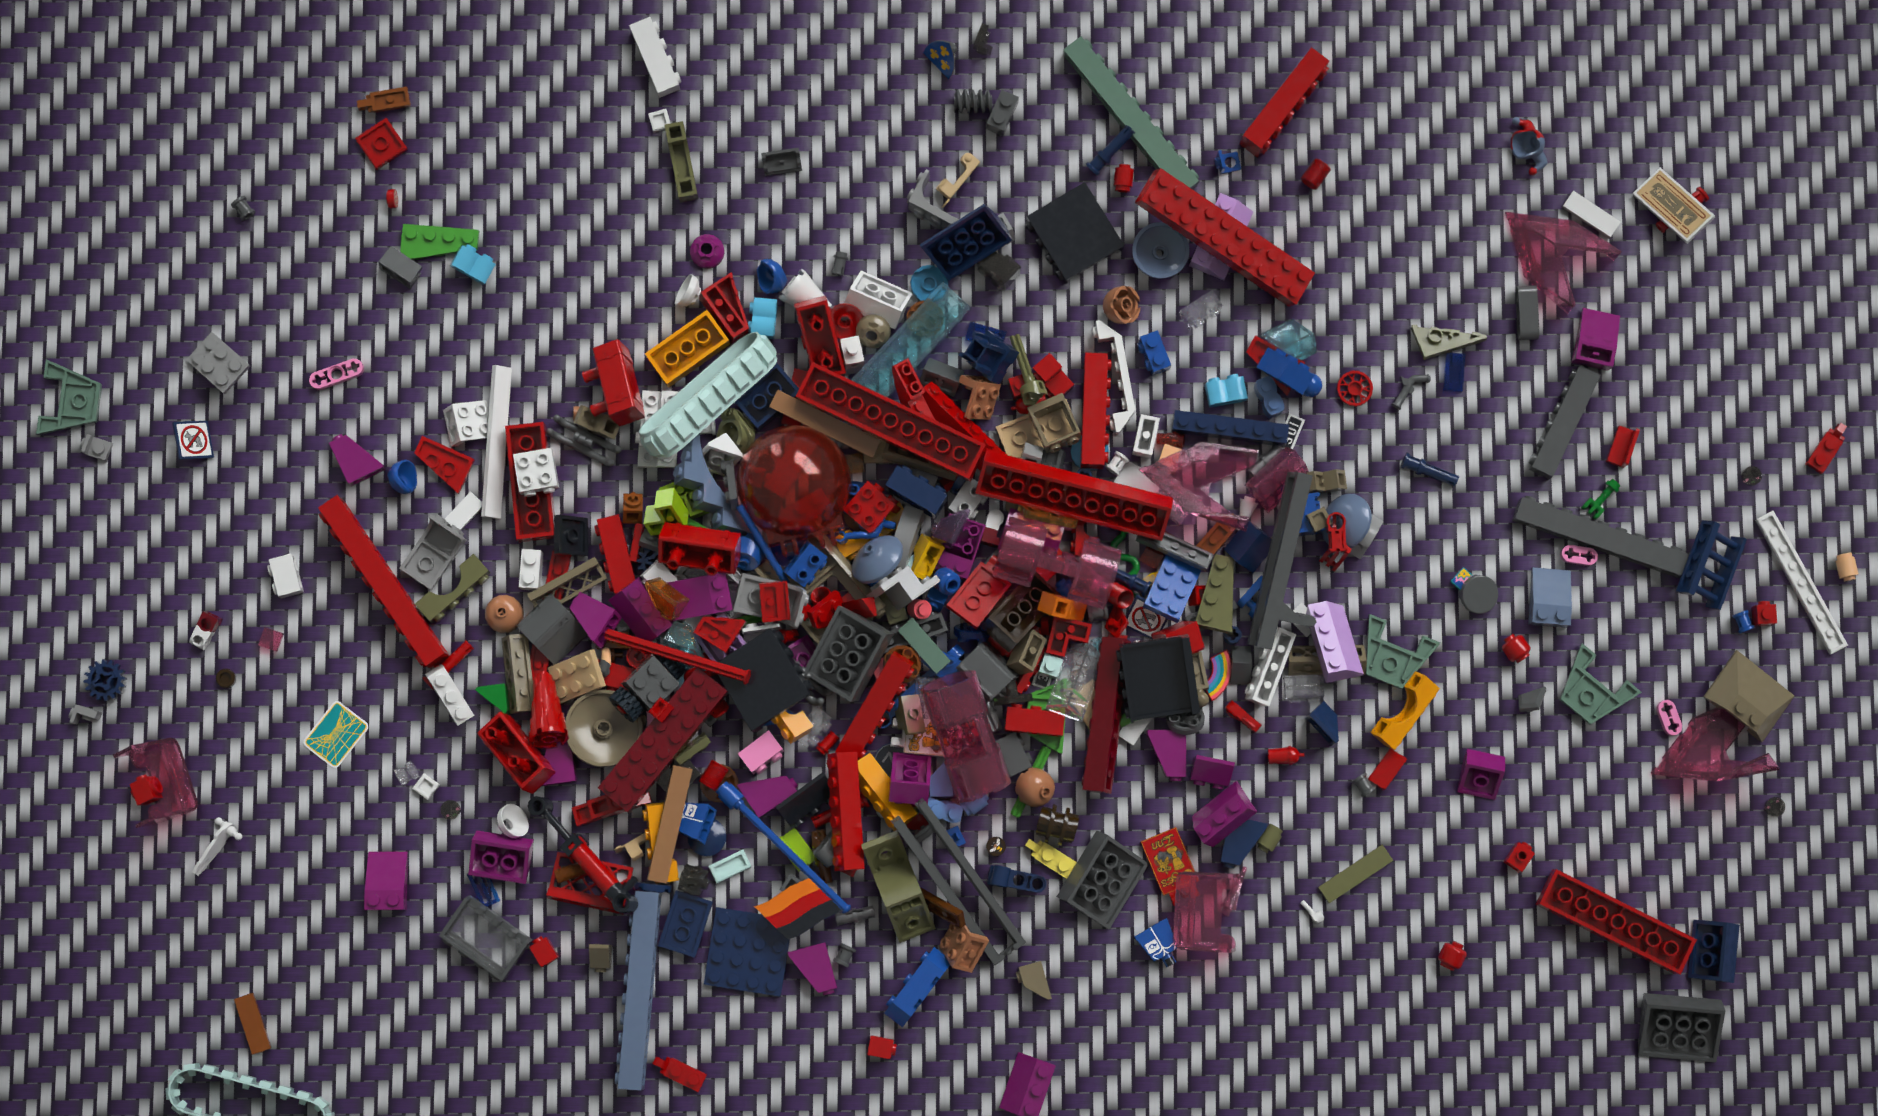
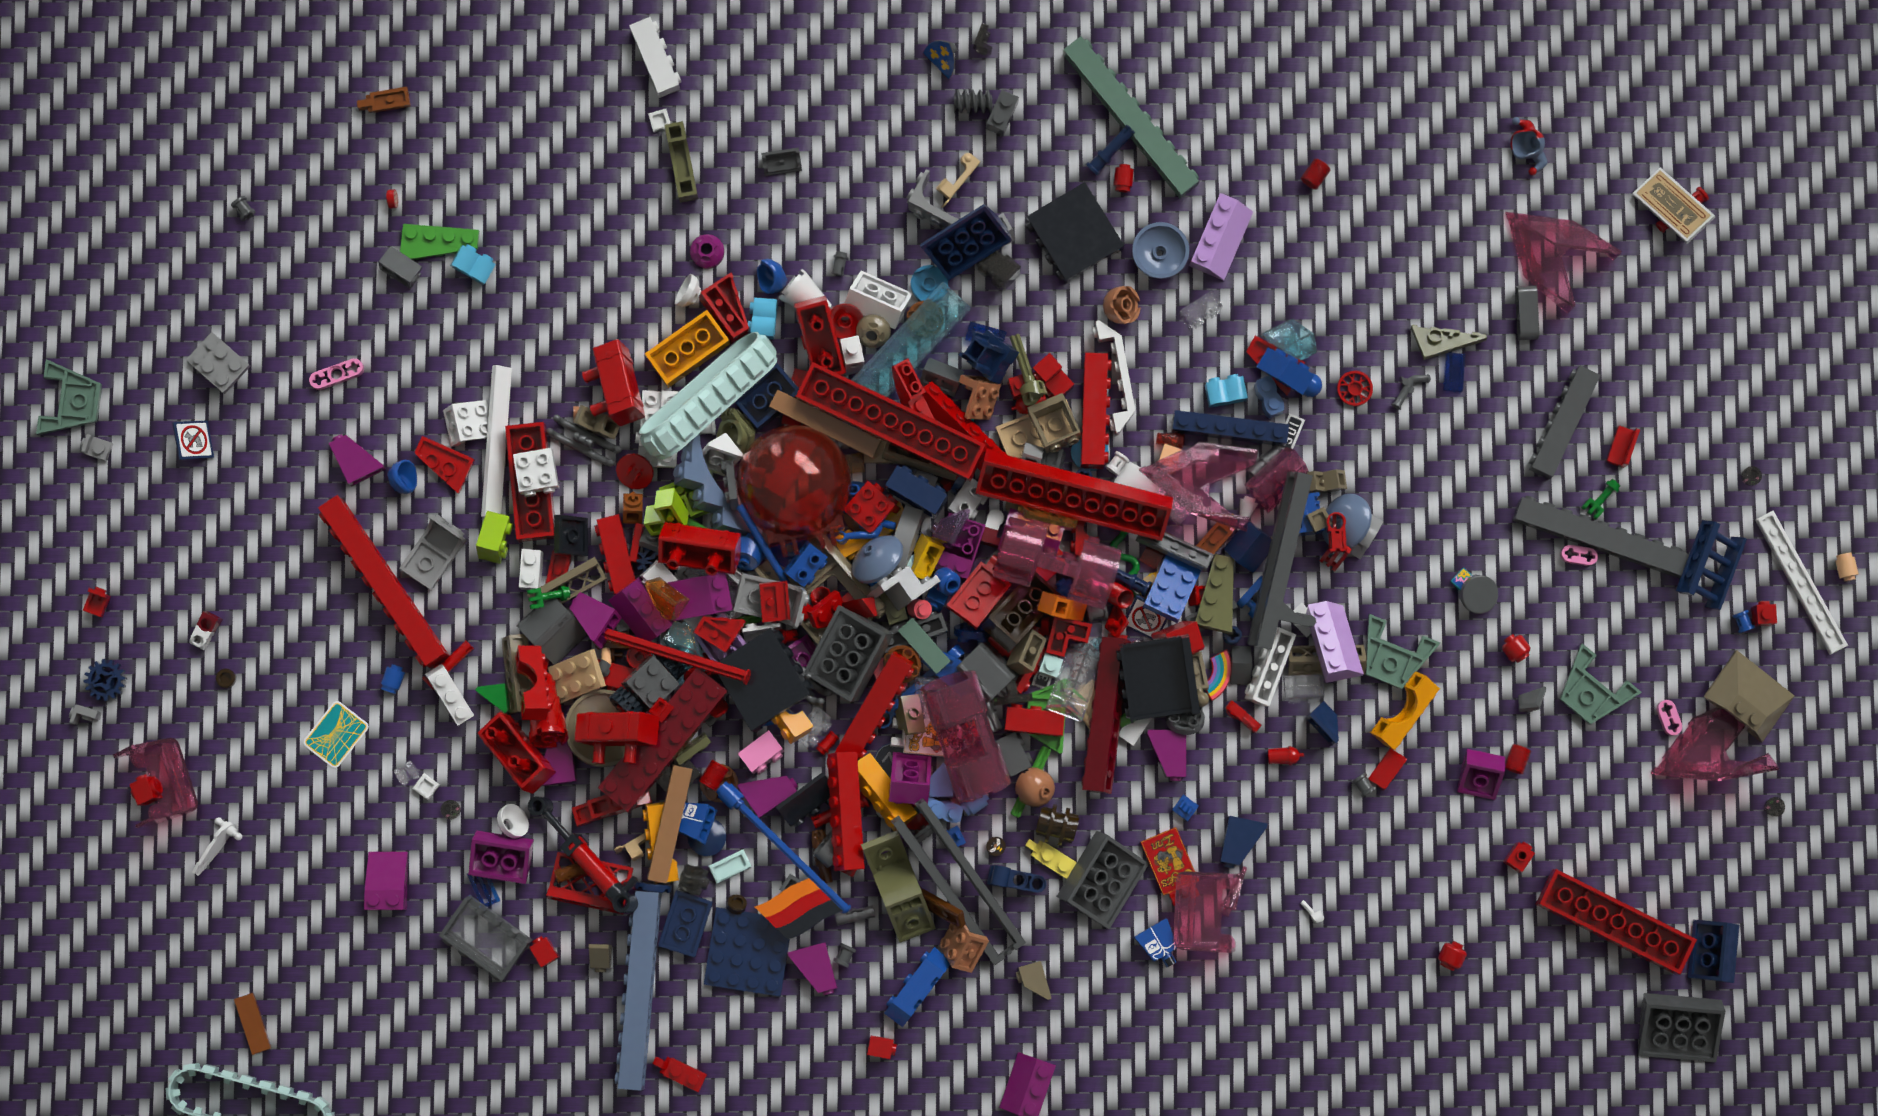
clear pink tile [258,627,284,652] -> none
white brick [267,554,304,598] -> none
red tile [355,118,408,170] -> none
olive arch [415,554,491,623] -> none
white tile [445,491,482,530] -> none
nougat cylinder [485,595,524,633] -> none
lime panel [779,828,815,872] -> none
white brick [1132,414,1160,459] -> none
red brick [1135,168,1315,307] -> none
blue brick [1137,330,1171,376] -> none
magenta slope [1189,755,1235,790] -> none
magenta slope [1192,781,1257,847] -> none
blue bracket [1214,150,1241,174] -> none
red brick [1240,47,1329,158] -> none
olive brick [1256,823,1283,853] -> none
olive tile [1318,844,1393,903] -> none
dark blue pin [1400,452,1459,487] -> none
sand blue slope [1528,567,1572,628] -> none
white tile [1562,191,1621,238] -> none
magenta slope [1571,308,1620,371] -> none
red hinge [1805,422,1847,474] -> none
none -> red bracket [82,586,111,618]
none -> blue brick [381,664,405,694]
none -> lime brick [476,511,513,564]
none -> red arch [515,645,551,720]
none -> green hinge [527,585,570,609]
none -> red piece [575,711,659,764]
none -> red piece [616,453,654,489]
none -> dark brown tile [727,895,747,914]
none -> blue tile [1172,794,1199,822]
none -> red piece [1505,744,1531,775]

